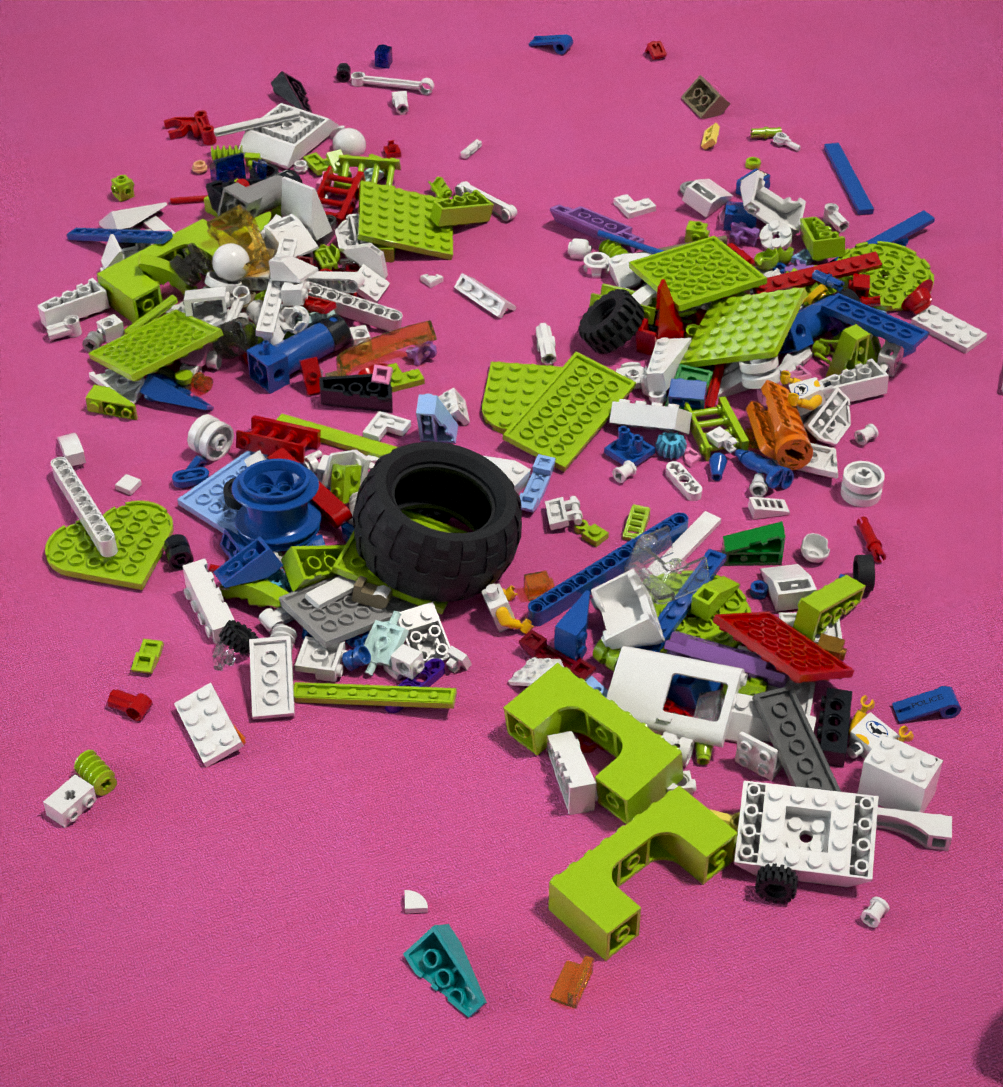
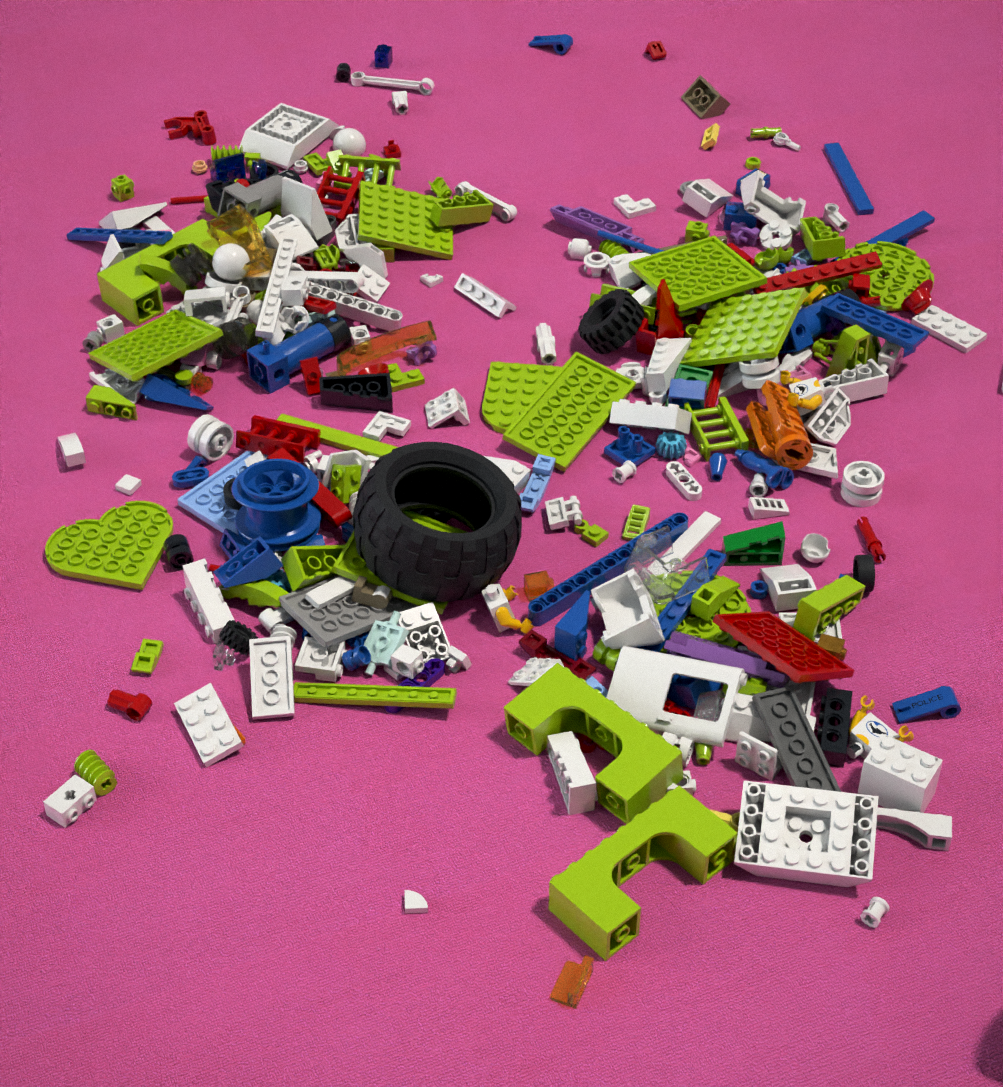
white wedge [37,278,110,327] -> none
white piece [46,315,82,341] -> none
white beam [51,457,118,557] -> none
lime axle [124,295,178,334] -> none
white axle [214,109,300,137] -> none
white slope [269,253,318,283] -> none
black wedge [271,71,312,113] -> none
bright pink slope [371,365,393,385] -> none
teal wedge [403,924,487,1018] -> none
light blue wedge [416,394,458,443] -> none
white axle [461,139,482,159] -> none
white plate [706,426,737,453] -> none
black tyre [755,863,798,904] -> none
blue axle [812,270,844,292] -> none
bush [854,424,879,445] -> none

